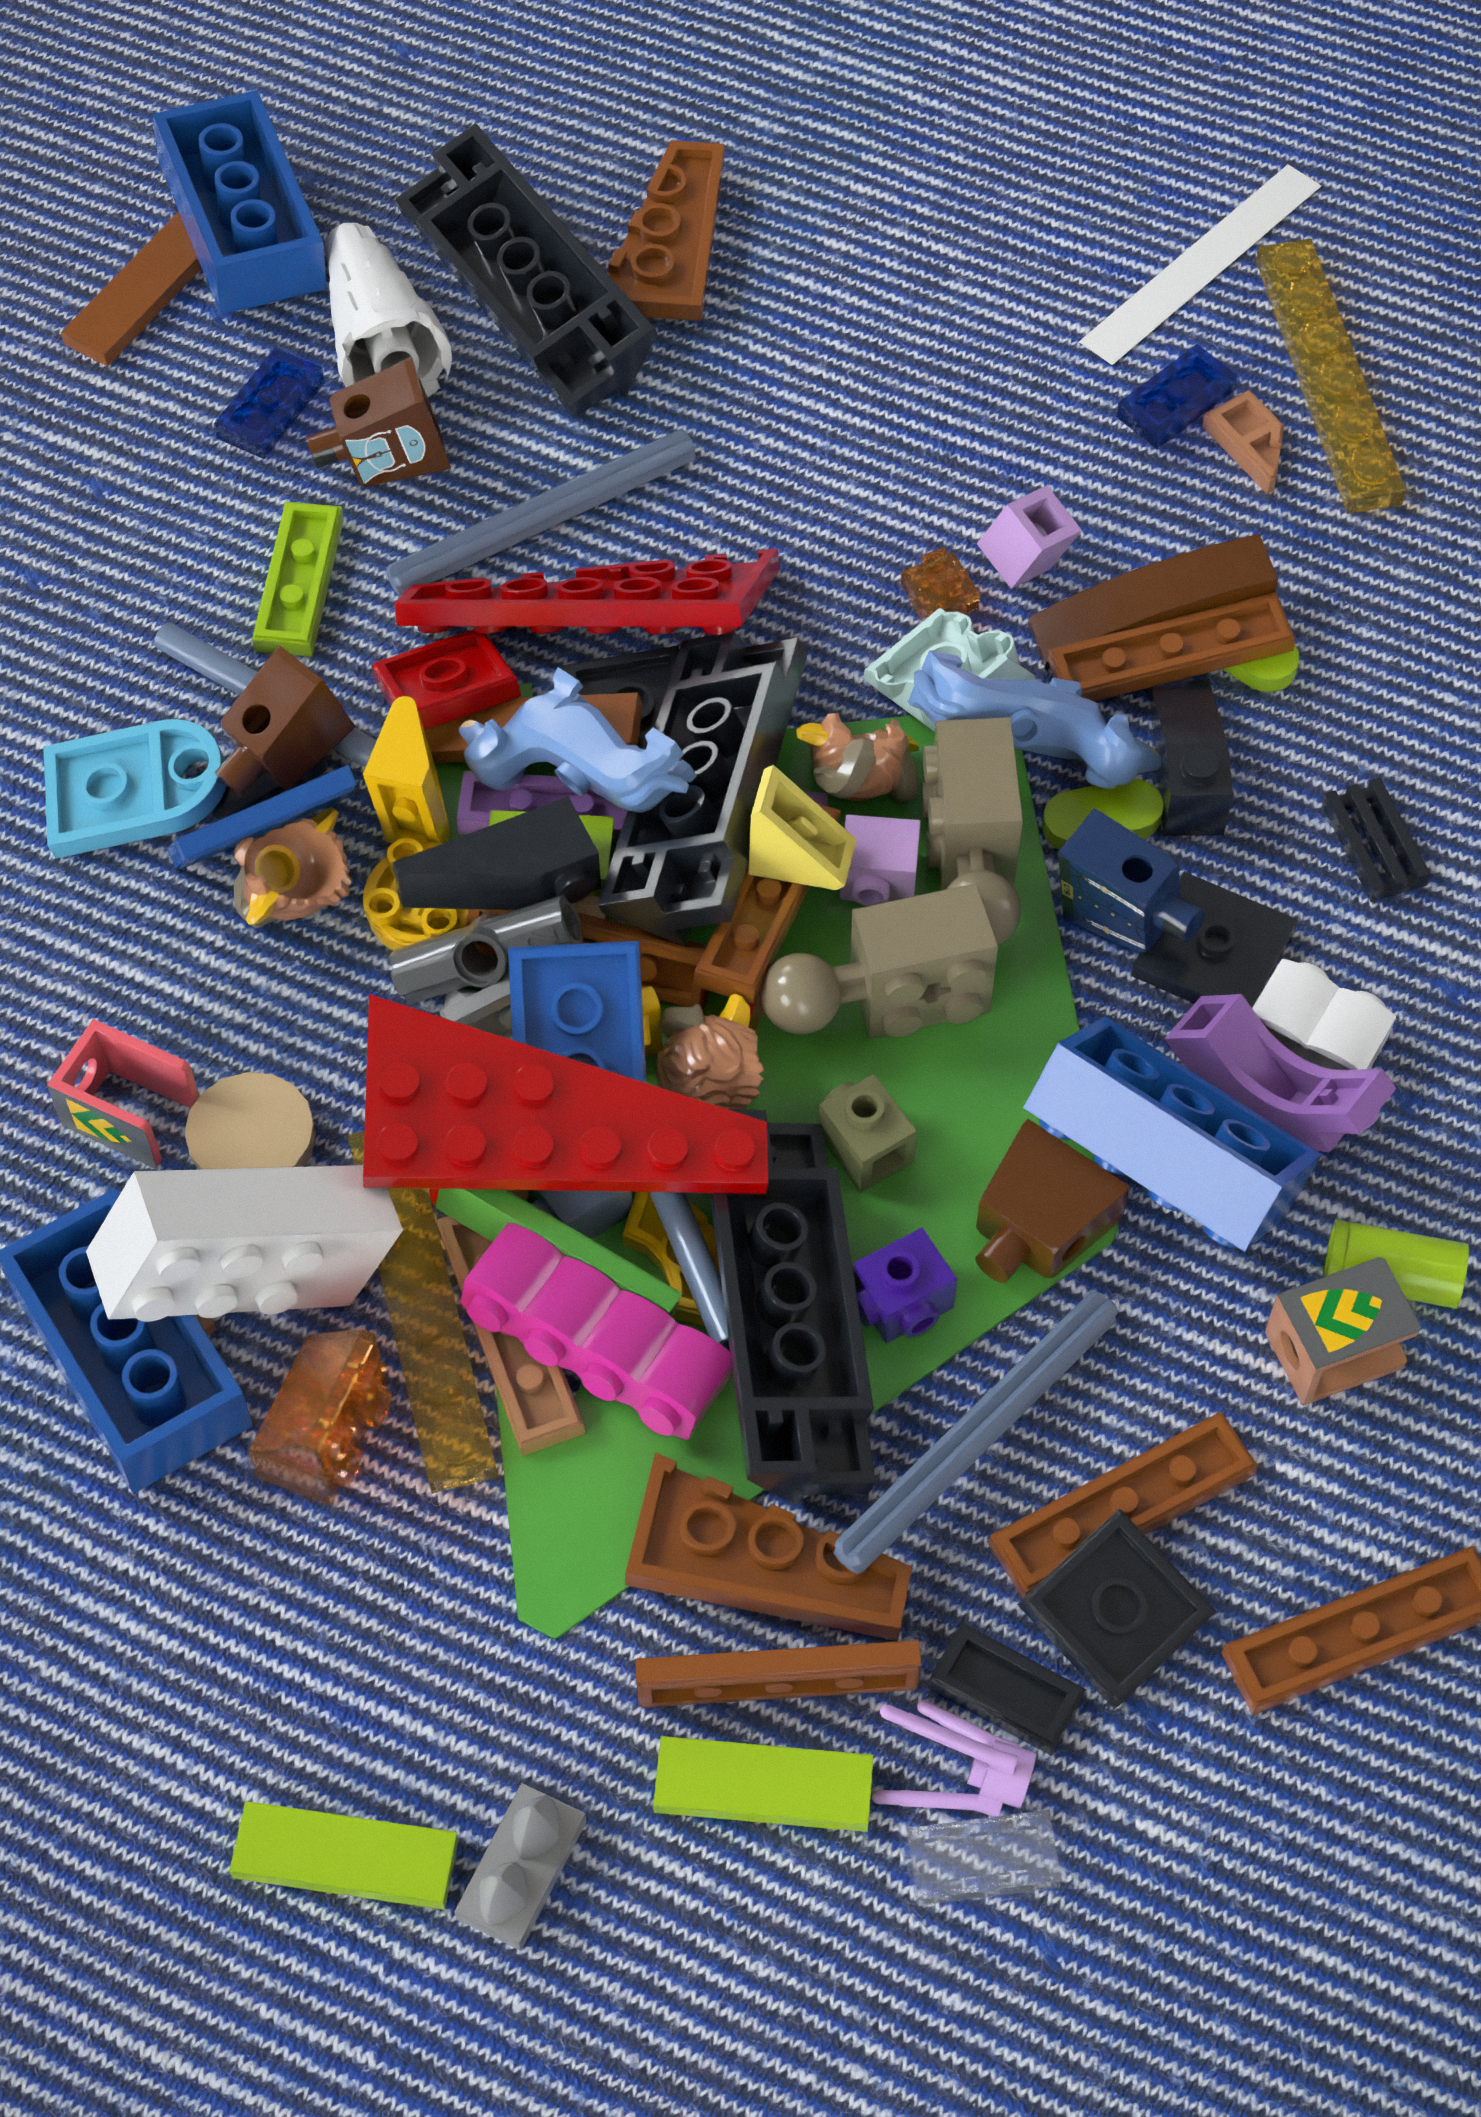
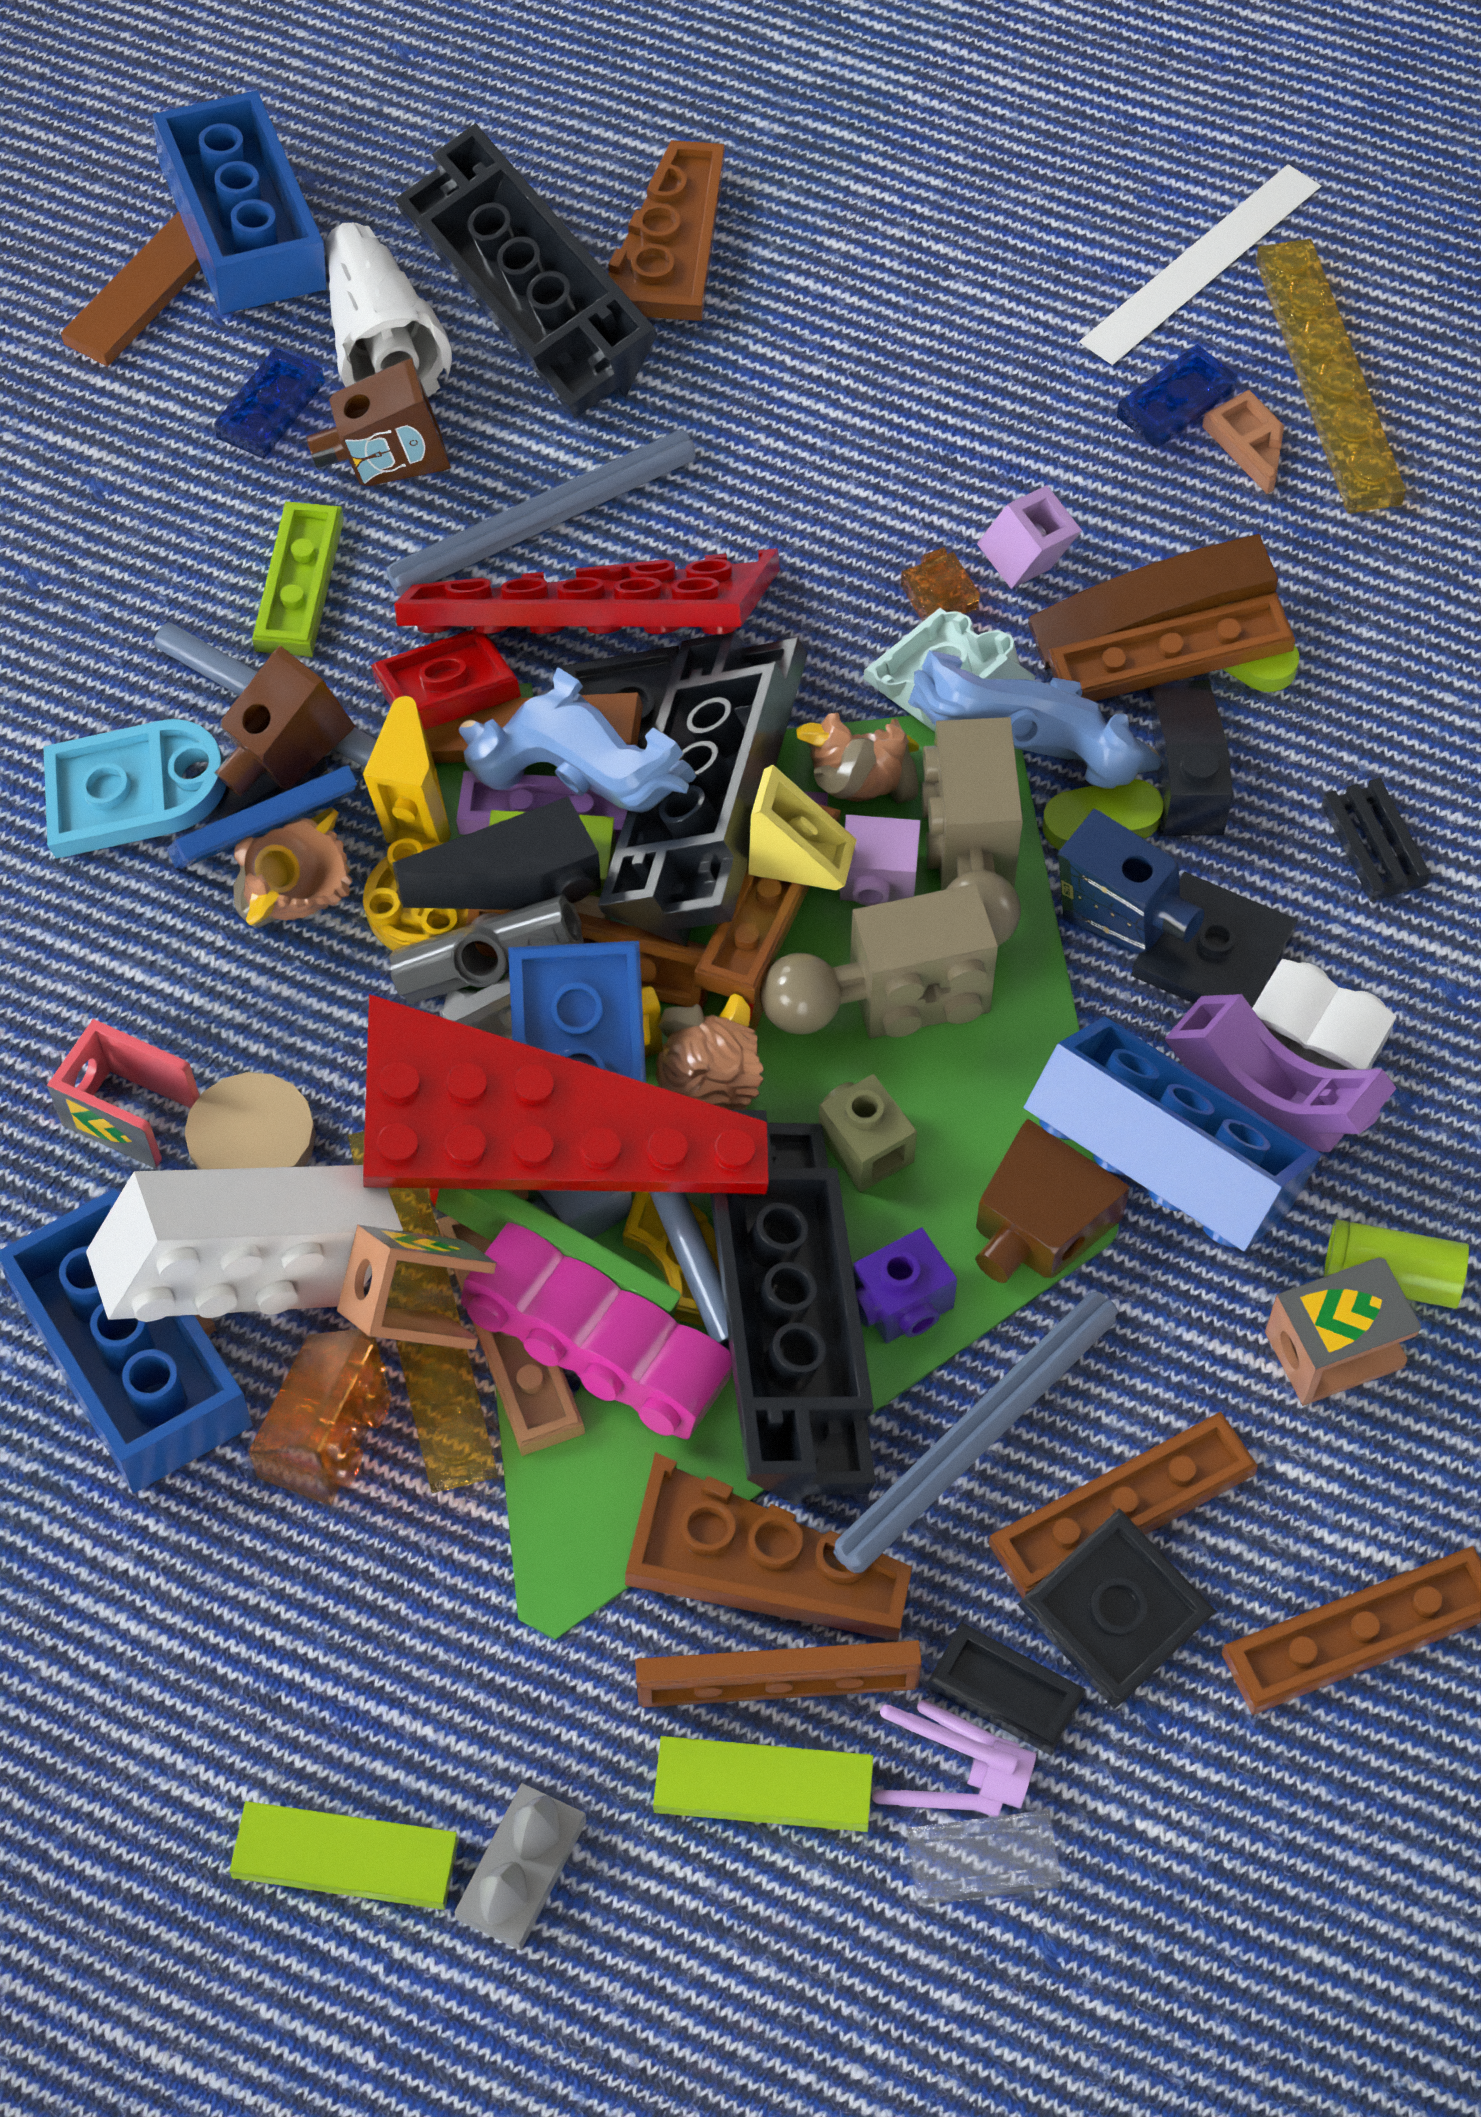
none -> nougat piece [337,1224,497,1350]

